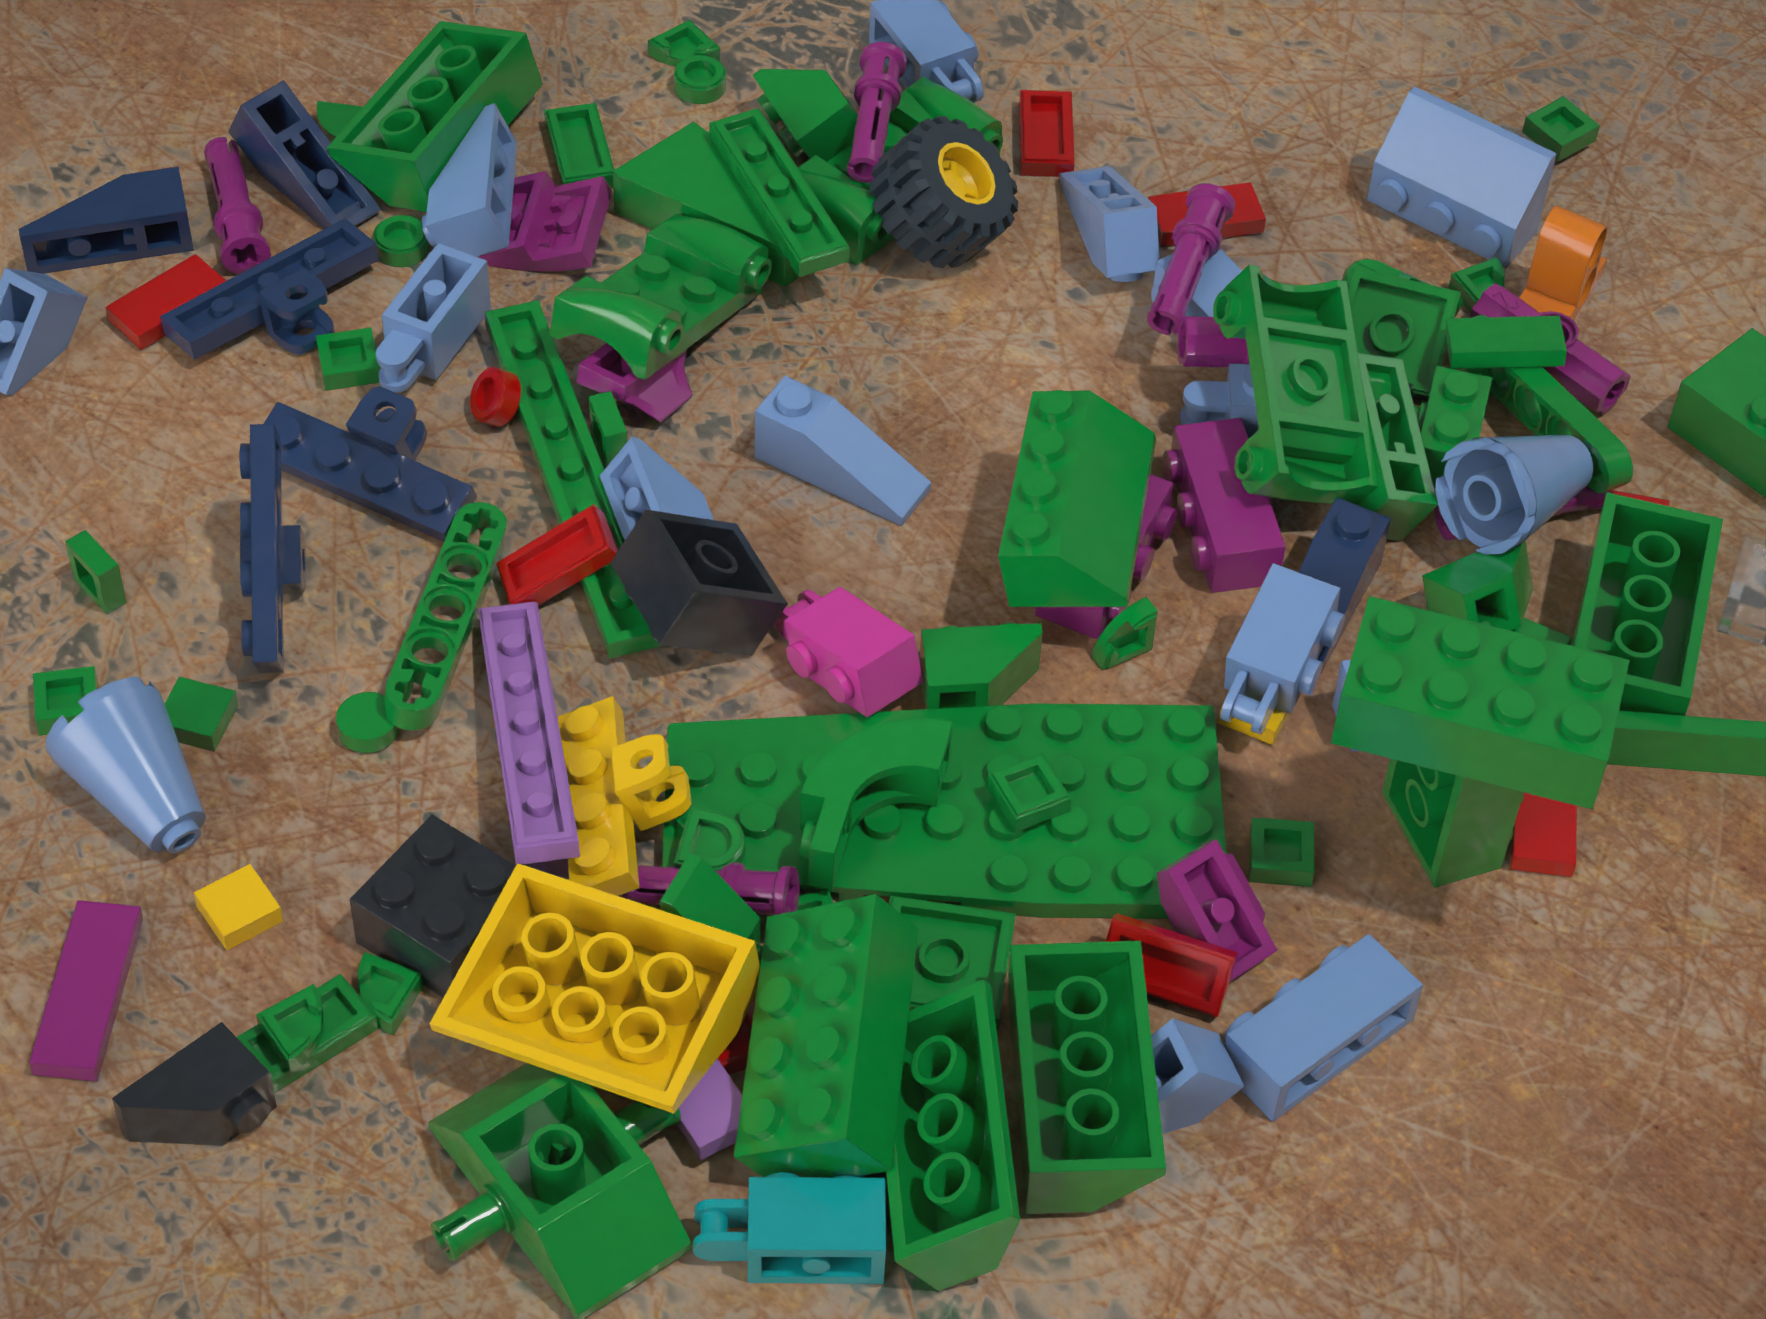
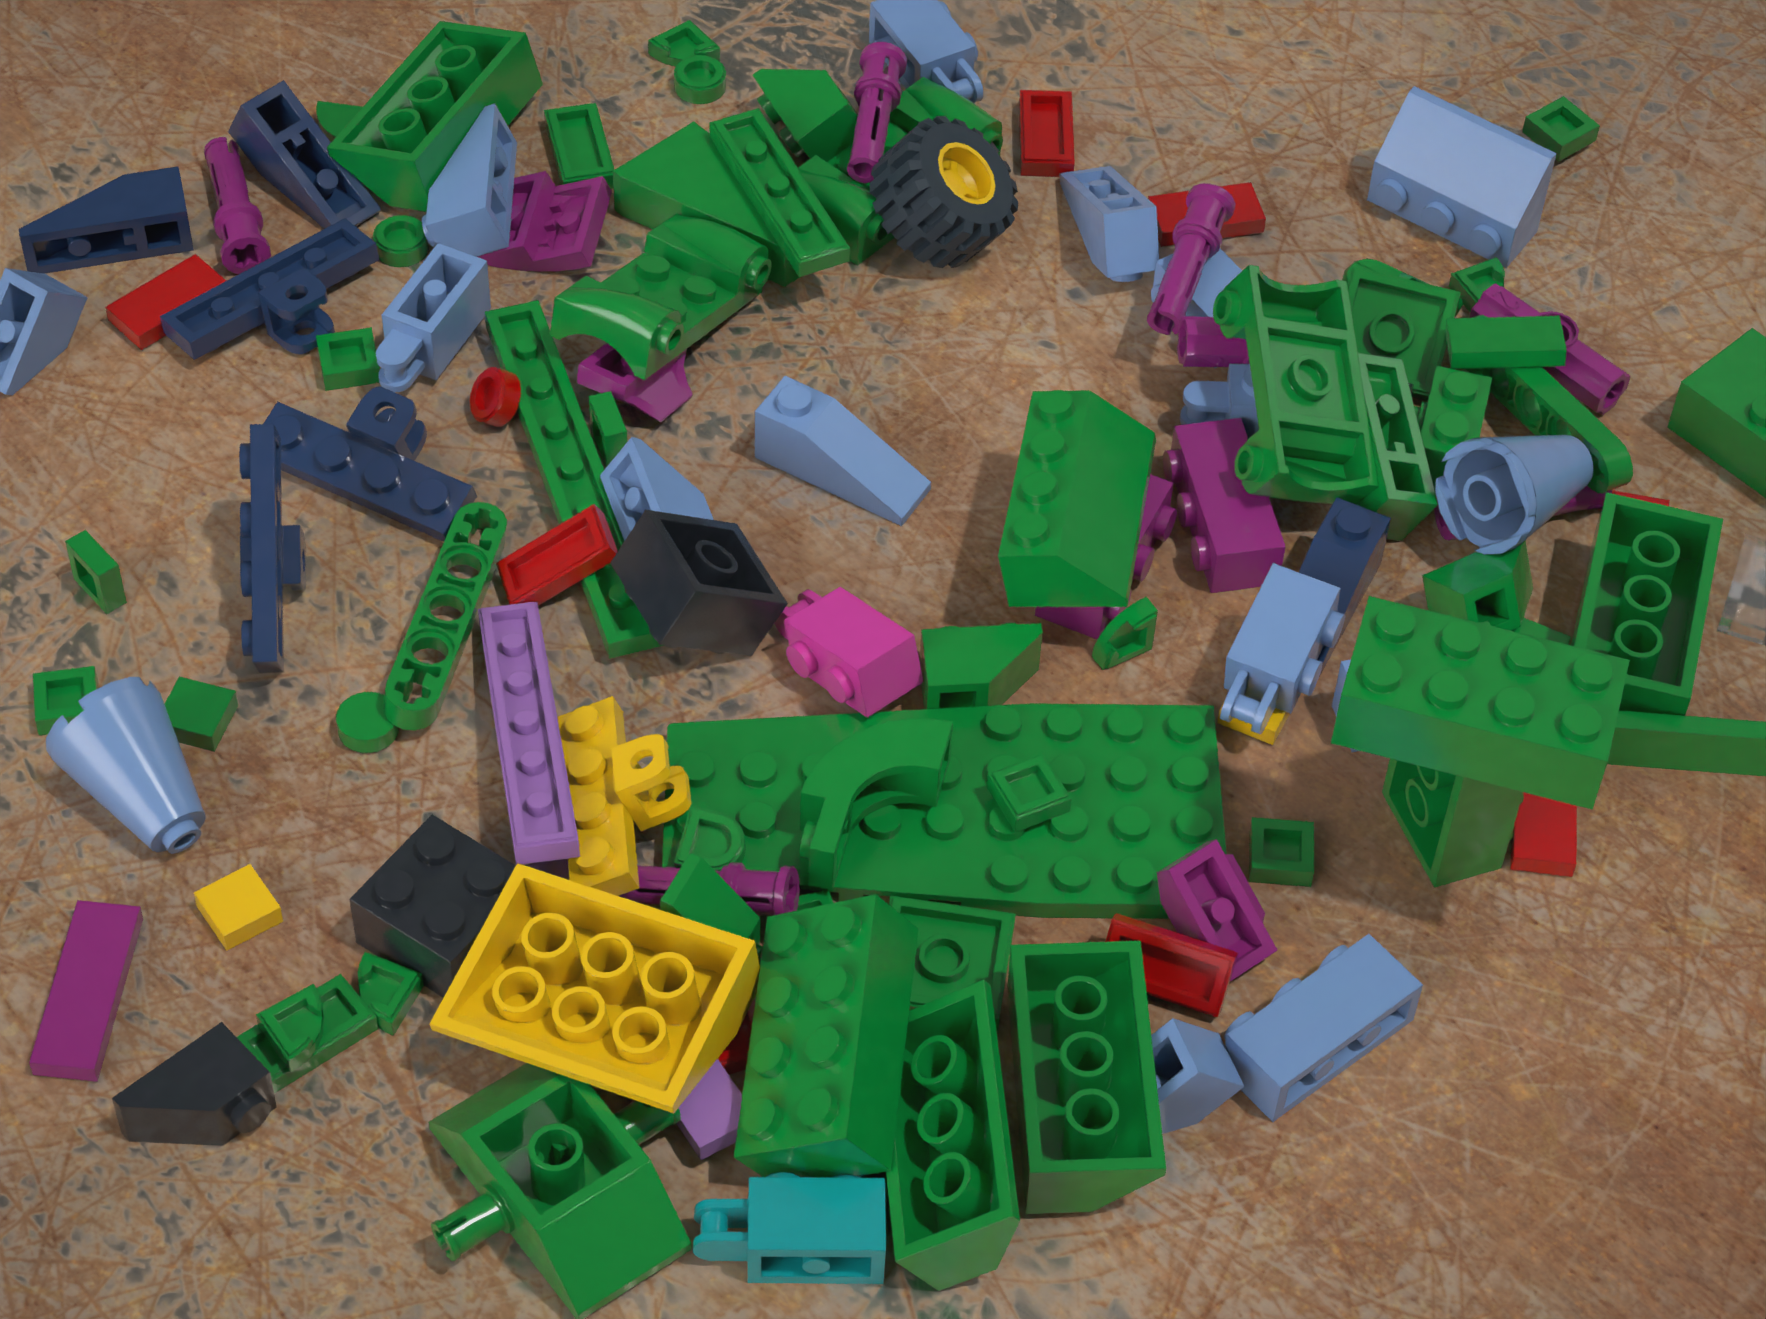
orange tile [1519,205,1608,321] -> none

